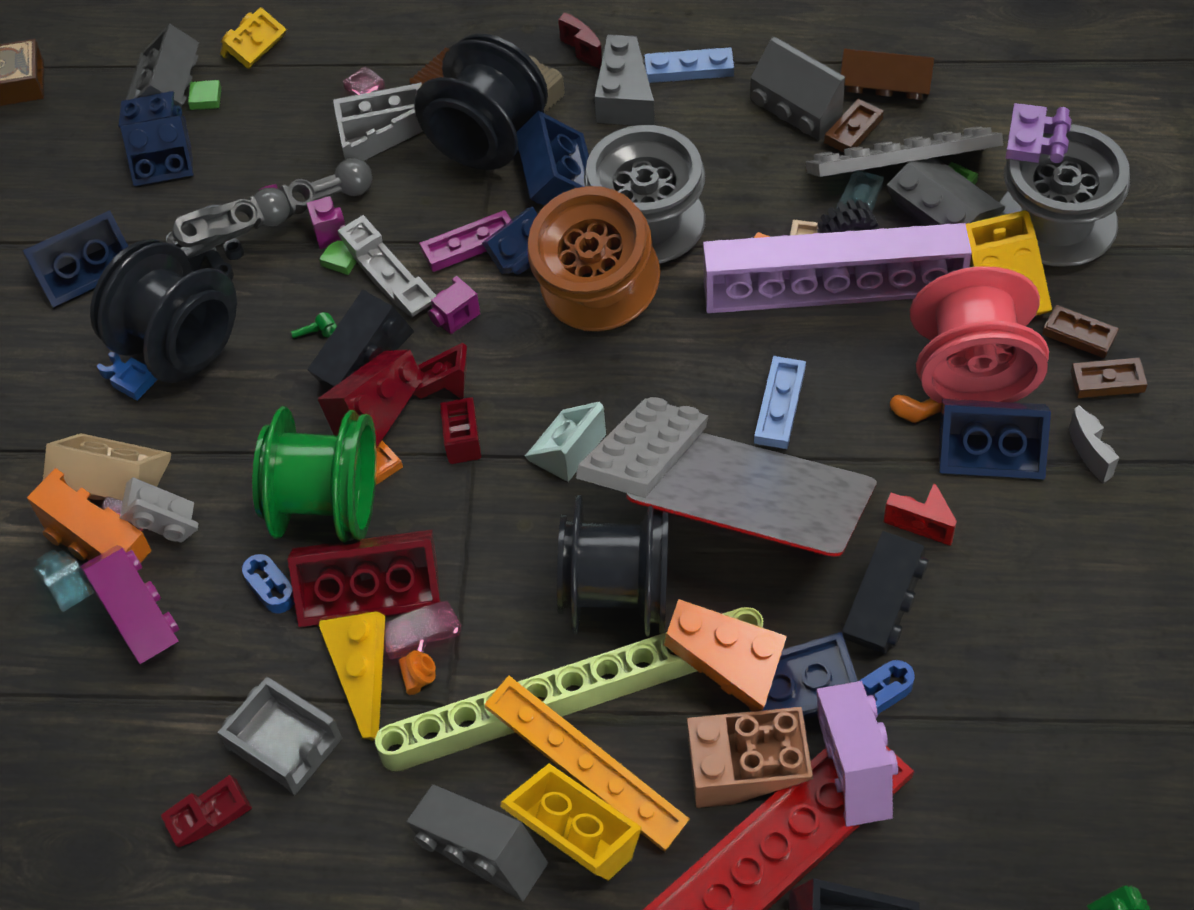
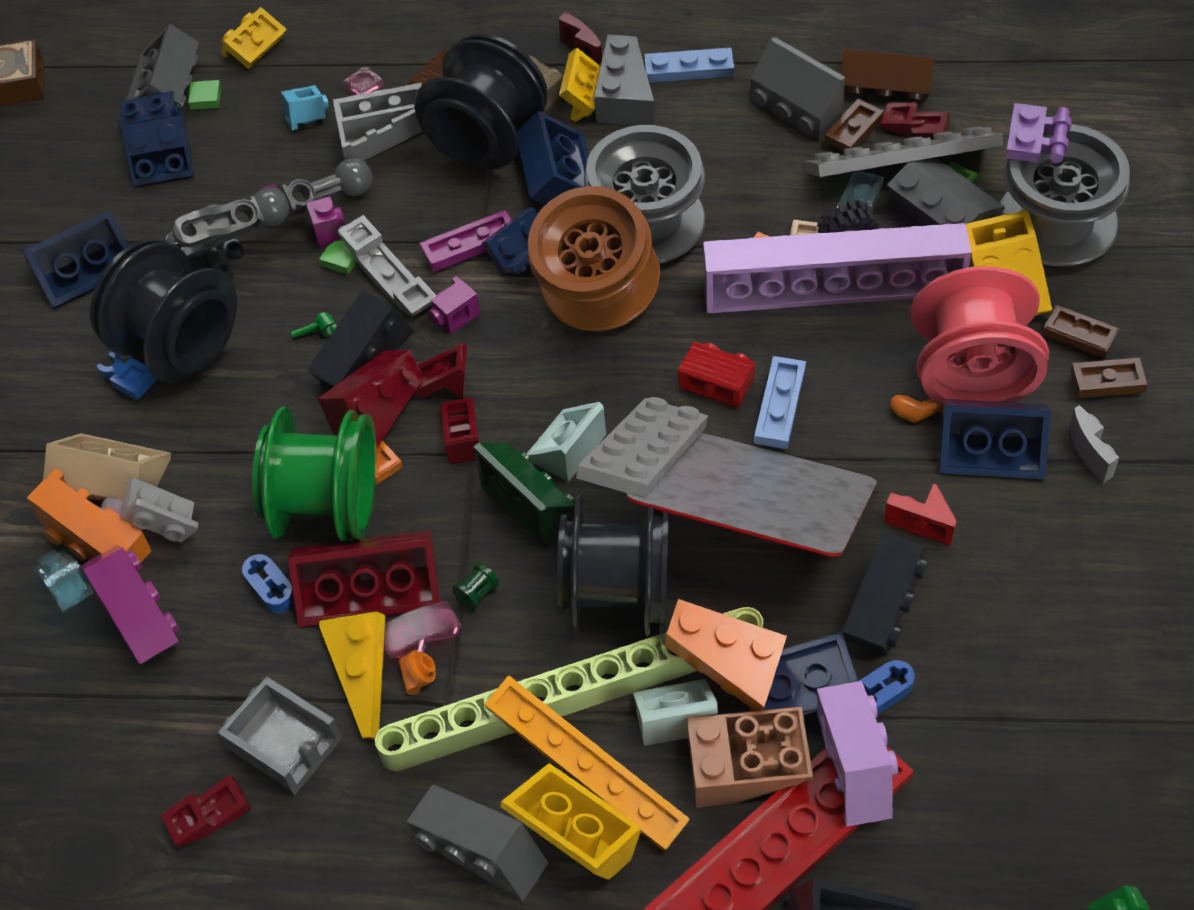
none -> medium azure brick [281,85,329,130]
none -> dark green bush [452,563,499,610]
none -> dark green slope [474,443,575,549]
none -> yellow bracket [559,48,601,122]
none -> light aqua slope [633,679,718,746]
none -> red brick [678,341,756,408]
none -> dark red slope [881,103,950,140]

